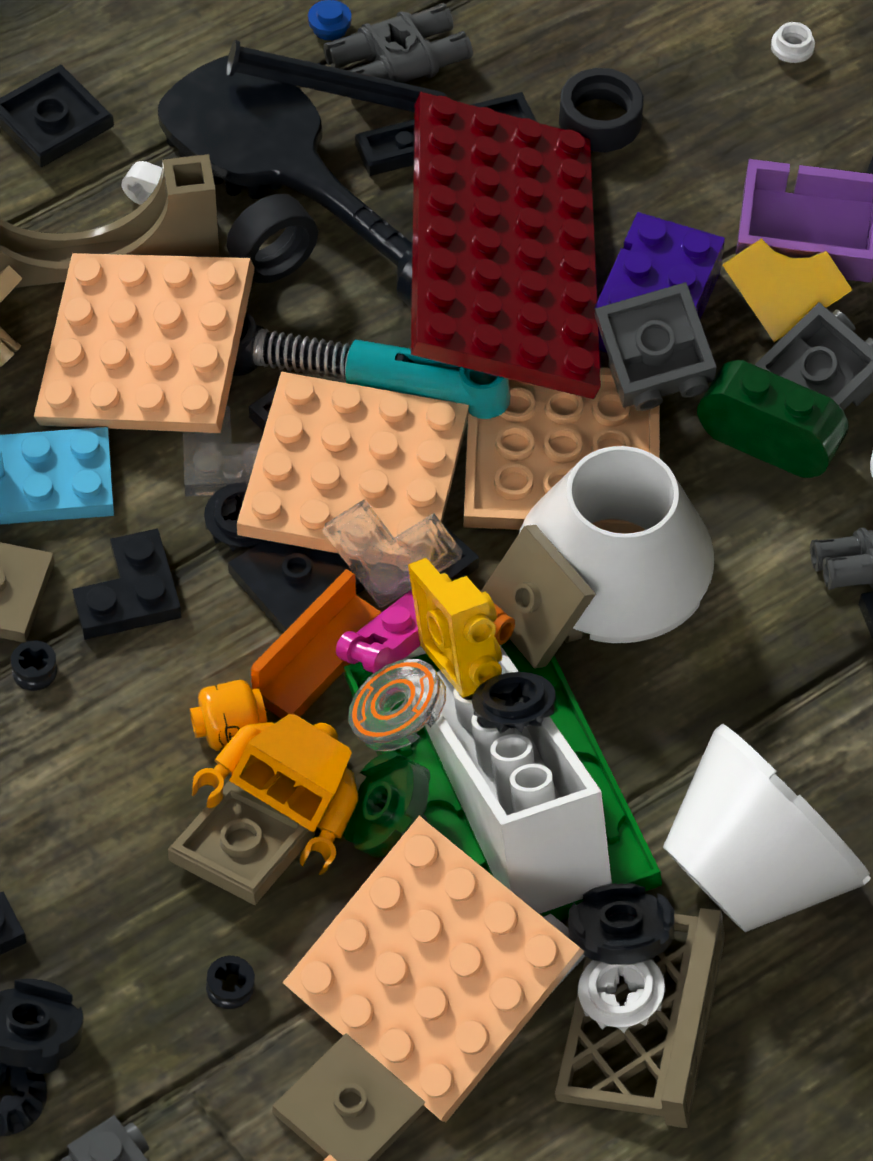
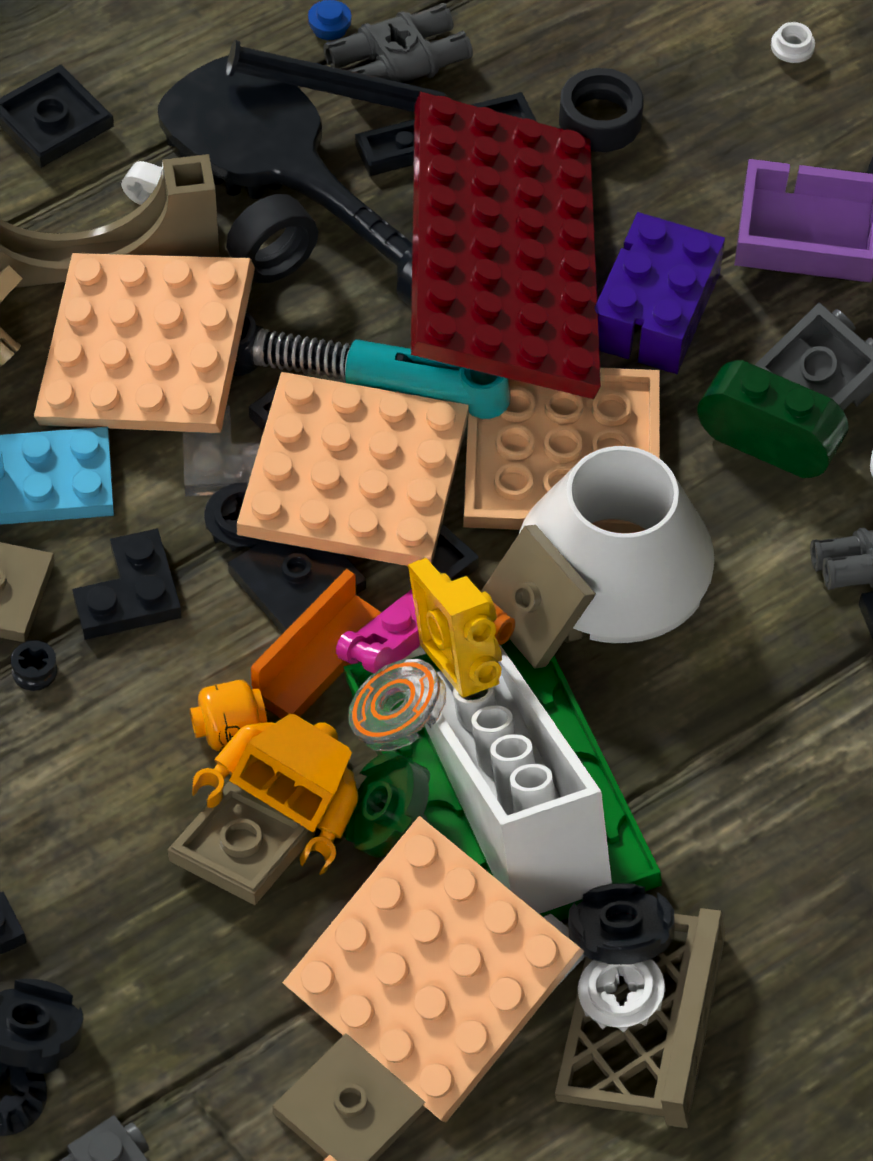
black bush [206,955,255,1009] -> none
clear plate [322,499,463,608] -> none
black gear [472,672,556,733] -> none
dark grey plate [595,282,716,411] -> none
white cone [663,724,871,932] -> none
yellow tile [722,238,852,342] -> none

